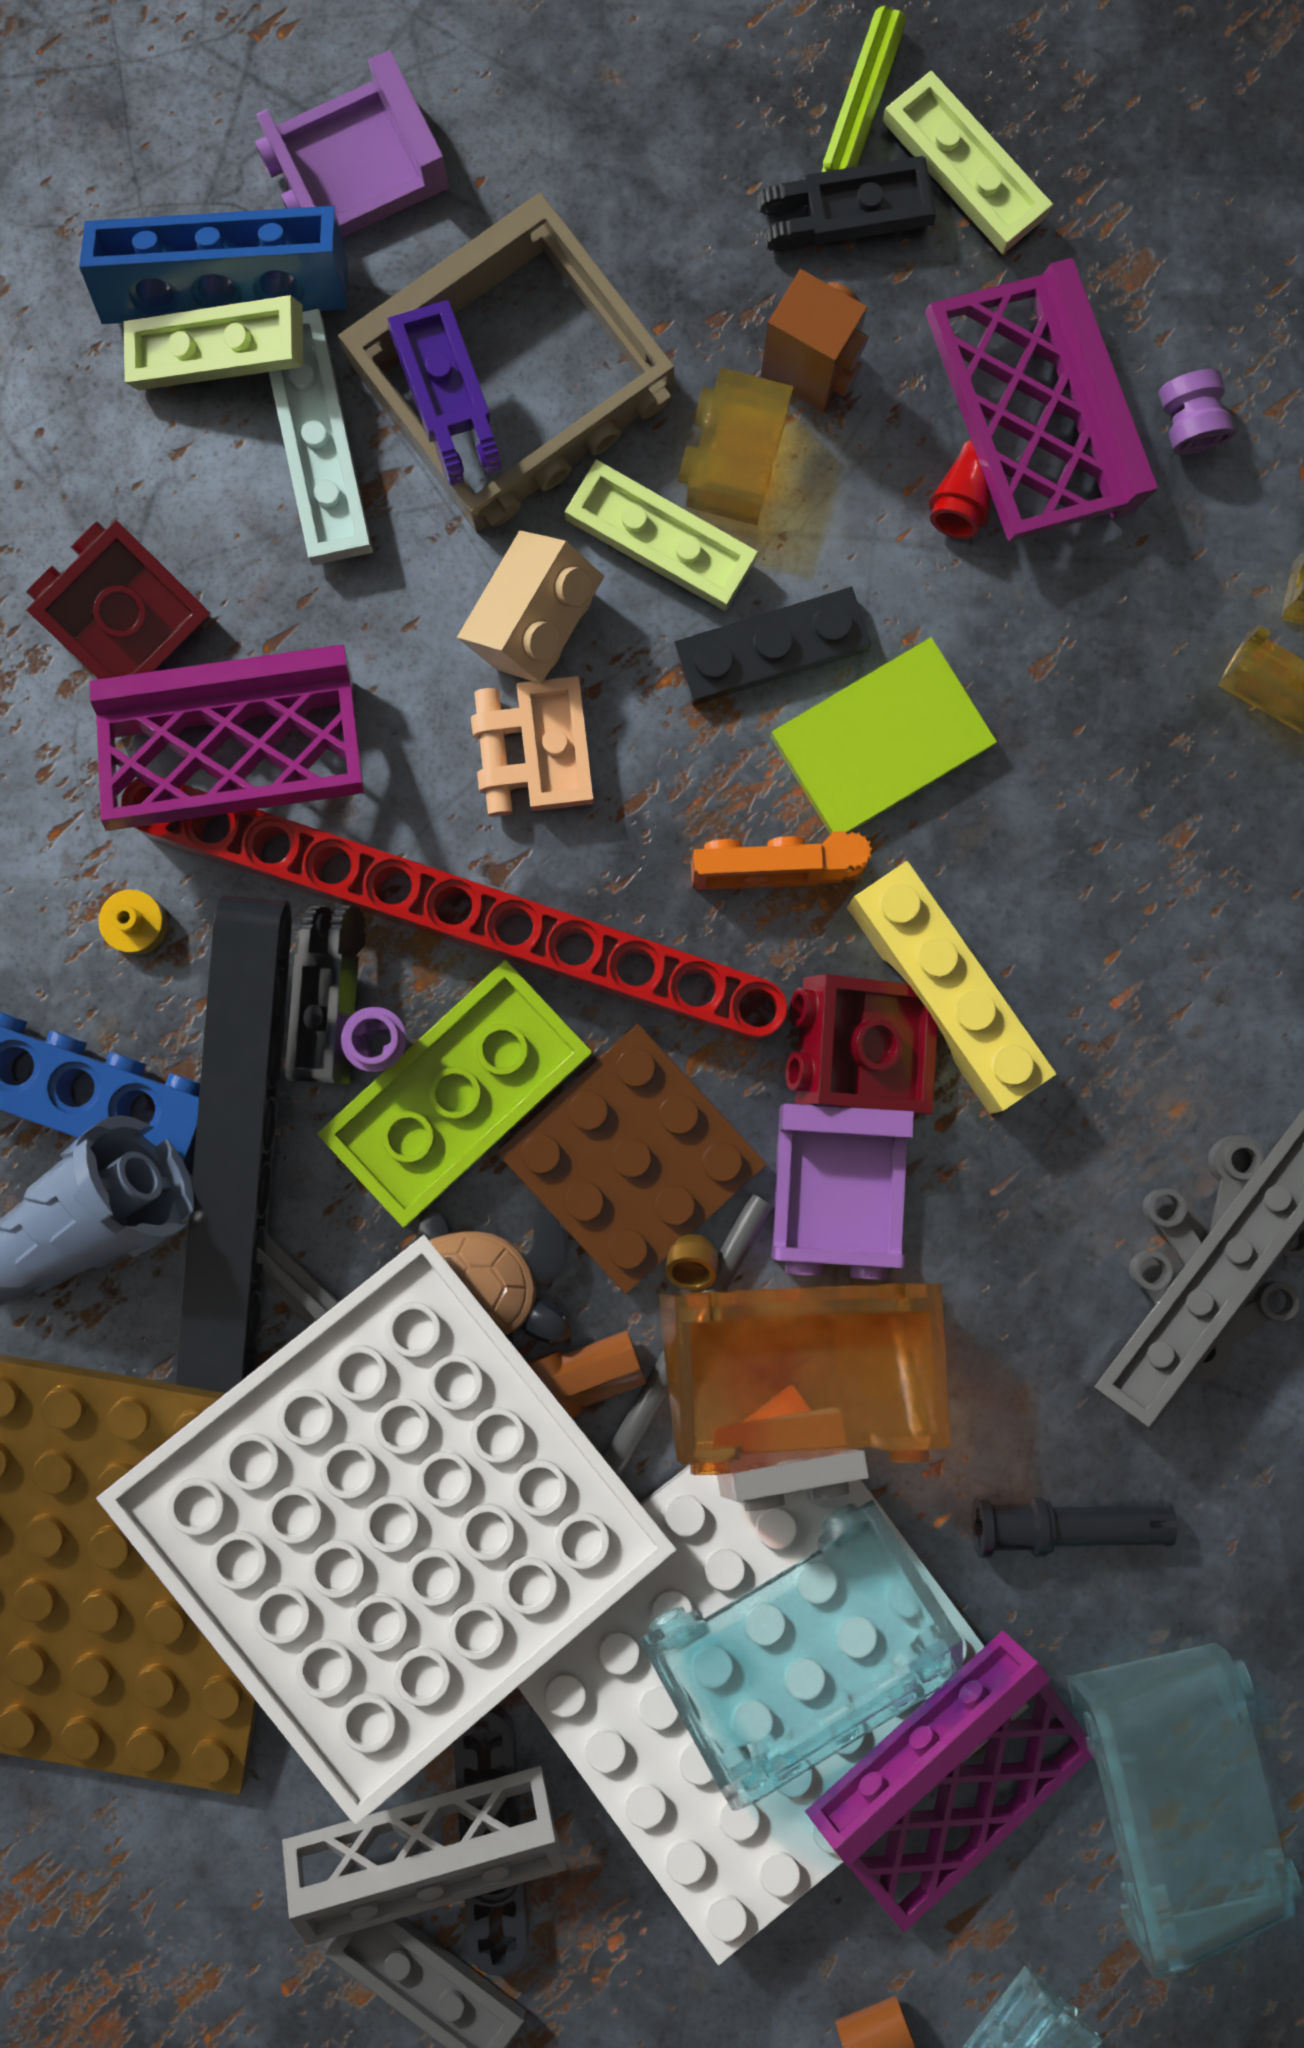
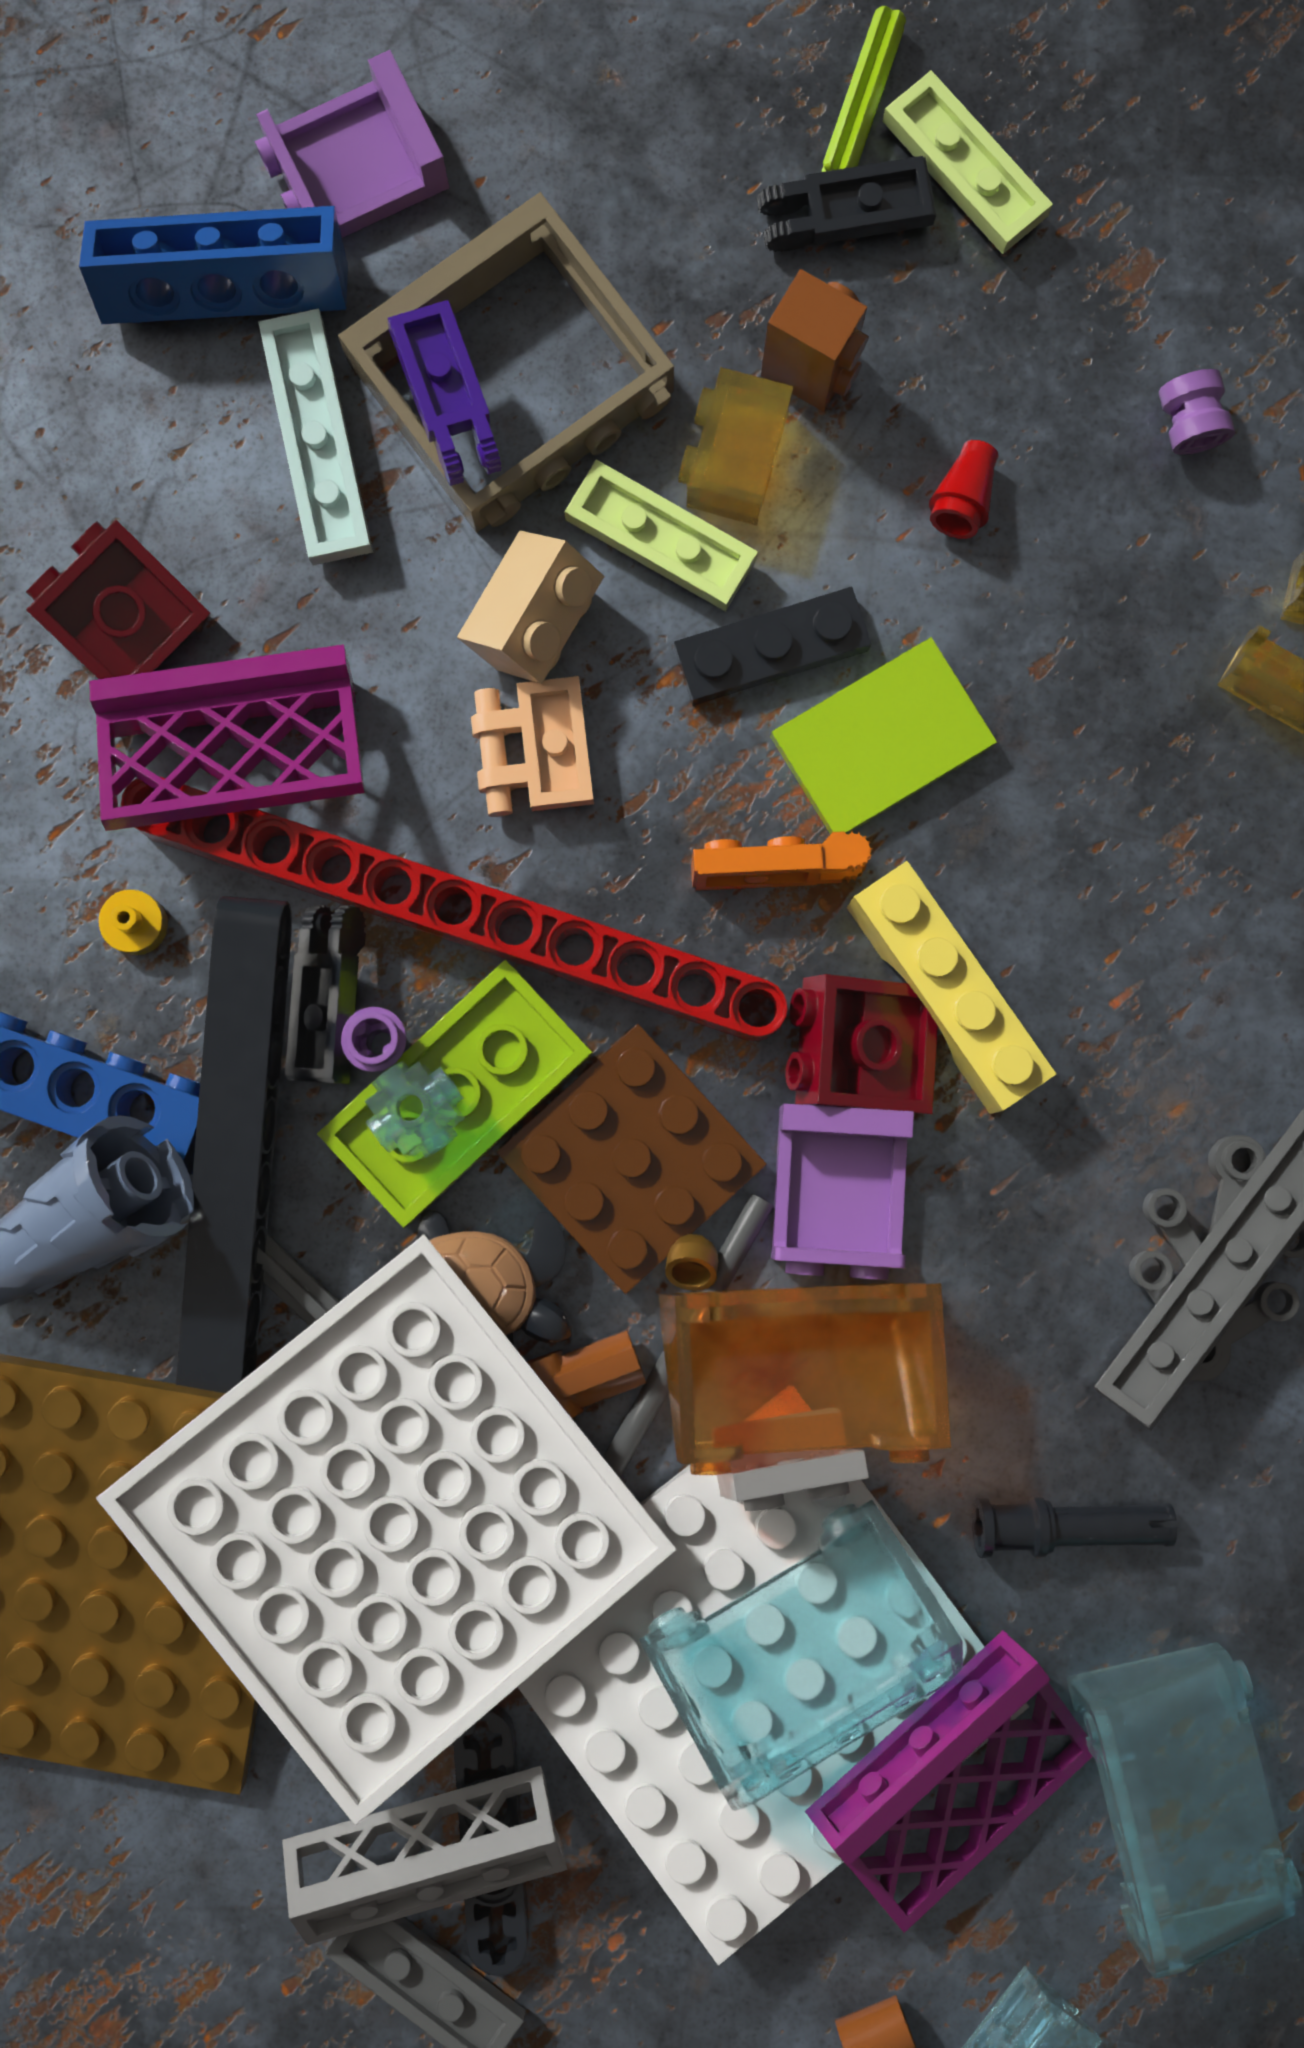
yellowish green plate [124,295,304,390] -> none
magenta fence [925,258,1158,542] -> none
none -> clear light blue brick [365,1061,465,1158]

